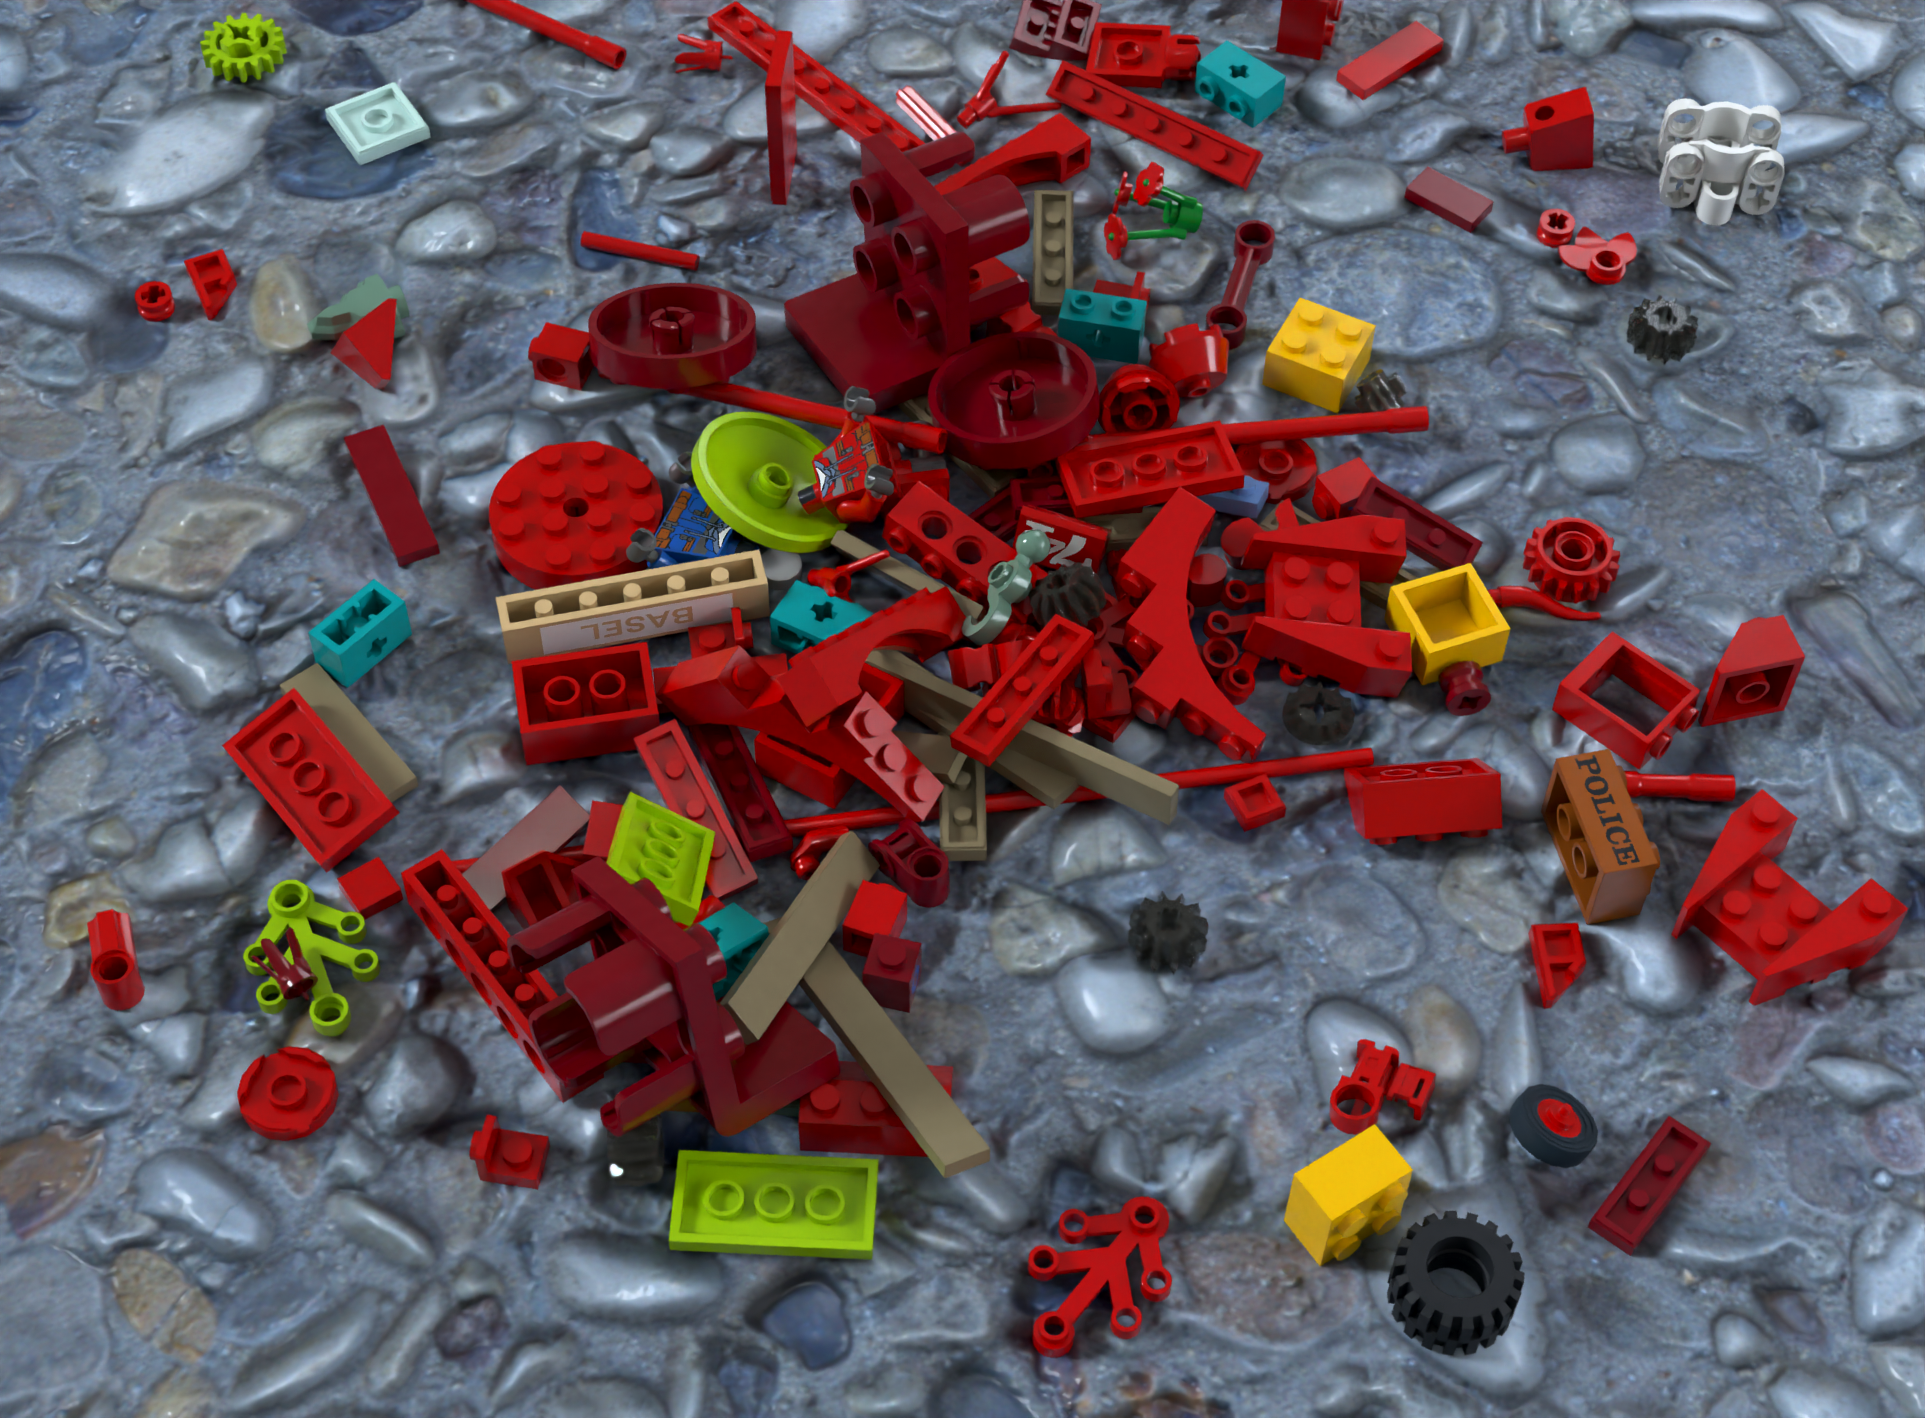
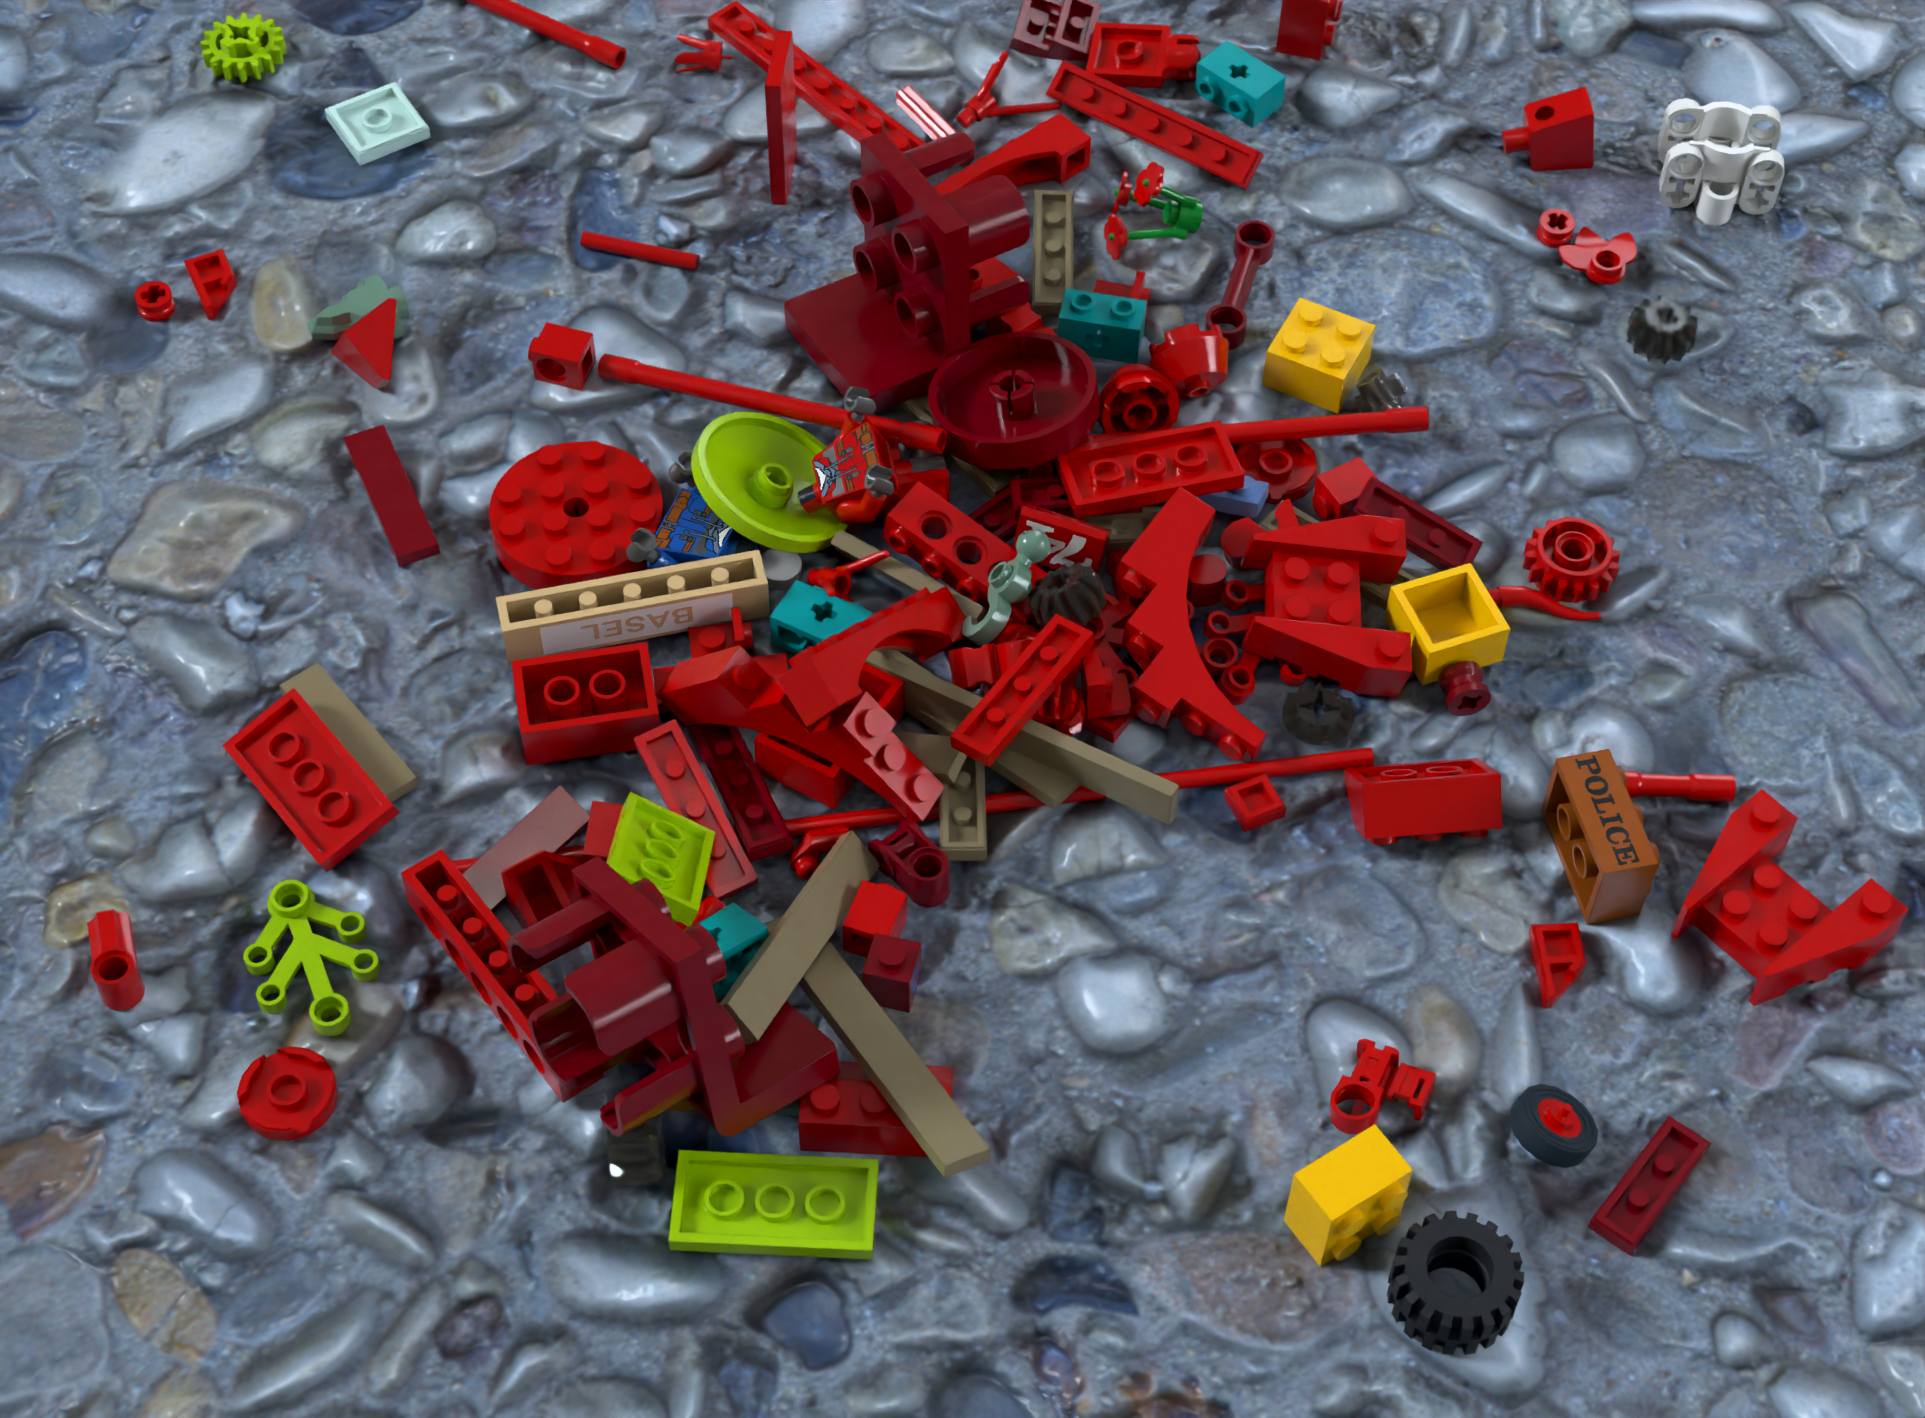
dark red piece [251,927,318,1000] -> none
teal brick [308,579,412,688] -> none
red tile [337,857,403,920] -> none
red bracket [469,1115,550,1190] -> none
dark red piece [588,283,757,394] -> none
red plant [1028,1196,1172,1358] -> none
clear smoke gear [1128,891,1209,975] -> none
red tile [1336,20,1444,100] -> none
tile [1404,166,1494,233] -> none
red window [1552,631,1701,770] -> none
red slope [1698,615,1805,727] -> none

